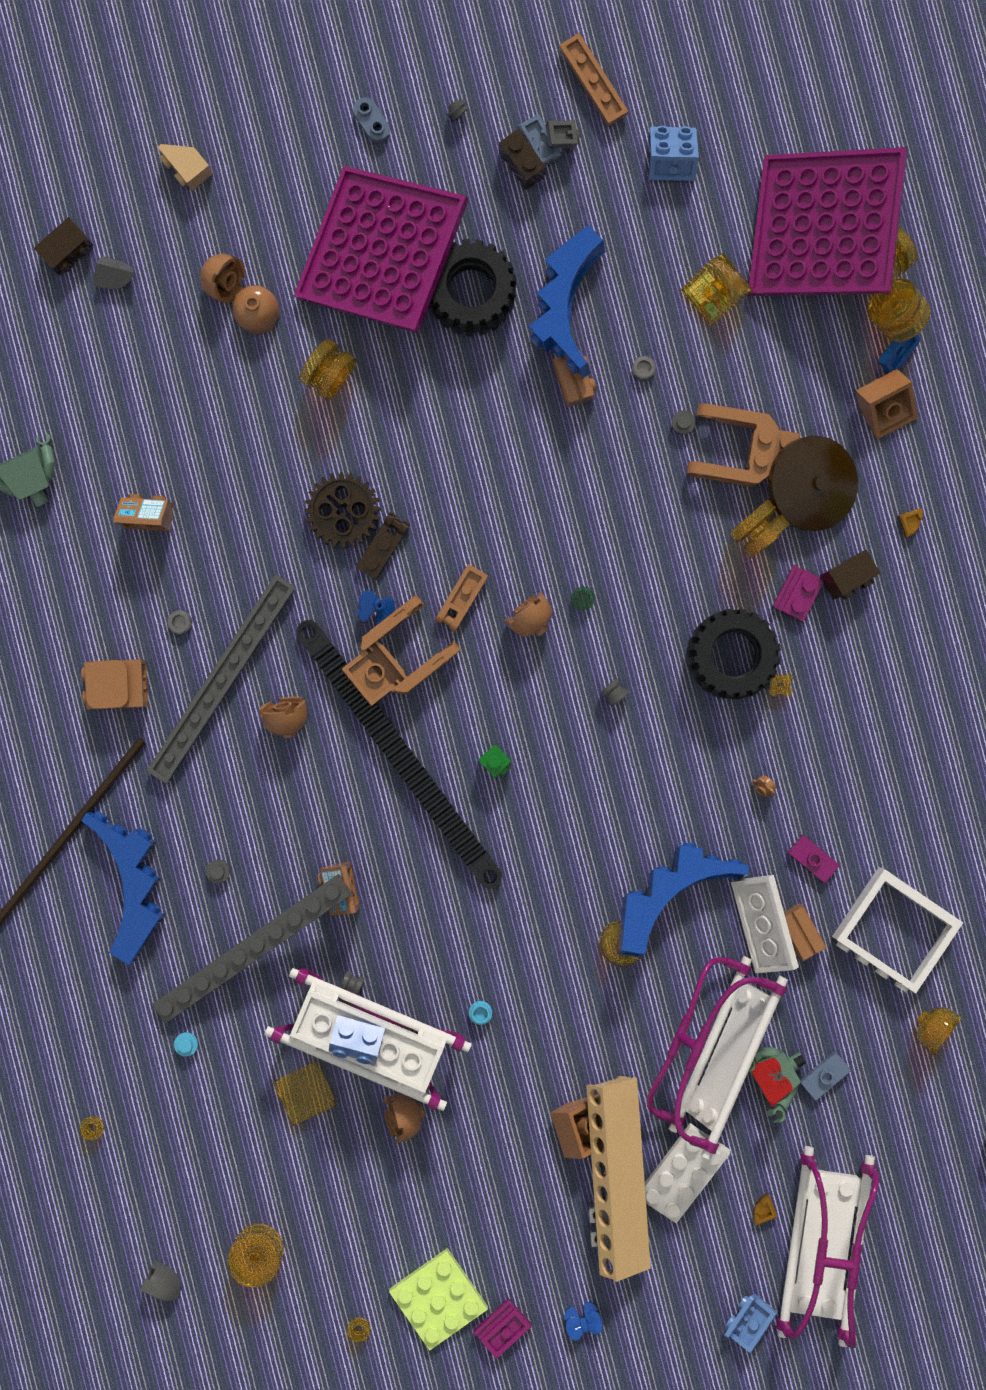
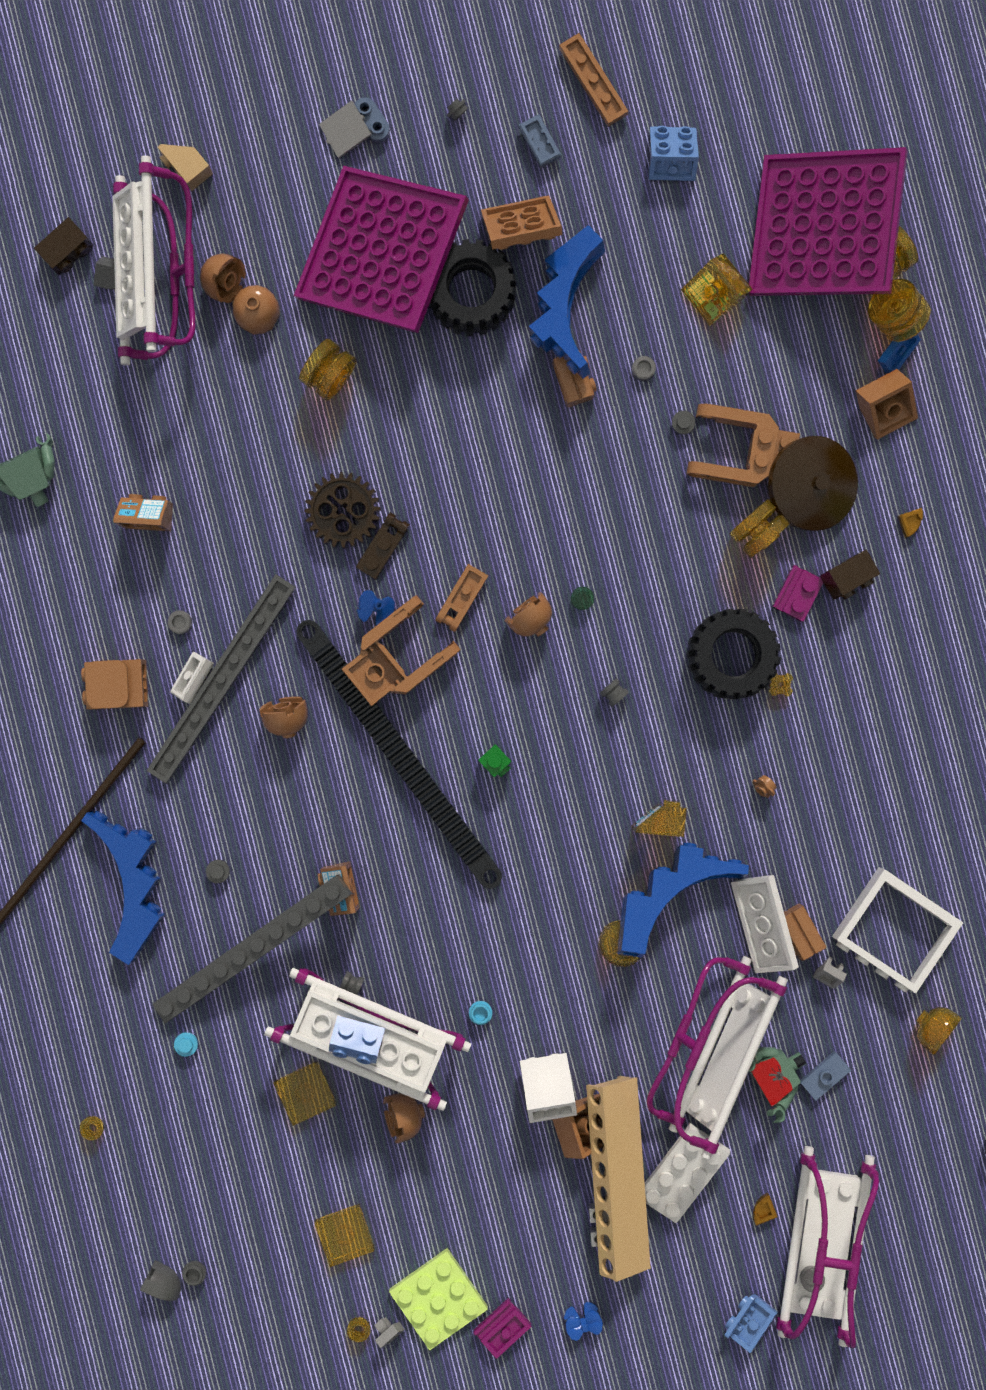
clear yellow wheel [227,1224,284,1287] -> none
dark brown brick [499,129,546,190] -> none
dark grey bracket [546,120,580,152] -> none
magenta plate [787,835,840,883] -> none
none -> white piece [112,156,195,366]
none -> white brick [170,651,214,704]
none -> dark grey plate [182,1261,206,1286]
none -> clear yellow tile [314,1204,375,1267]
none -> light grey piece [319,100,372,159]
none -> light grey tile [375,1317,405,1348]
none -> medium nougat plate [481,195,563,250]
none -> white brick [520,1053,577,1123]
none -> clear yellow slope [632,800,687,837]
none -> flat silver tile [800,1266,825,1292]
none -> light grey tile [813,957,847,989]

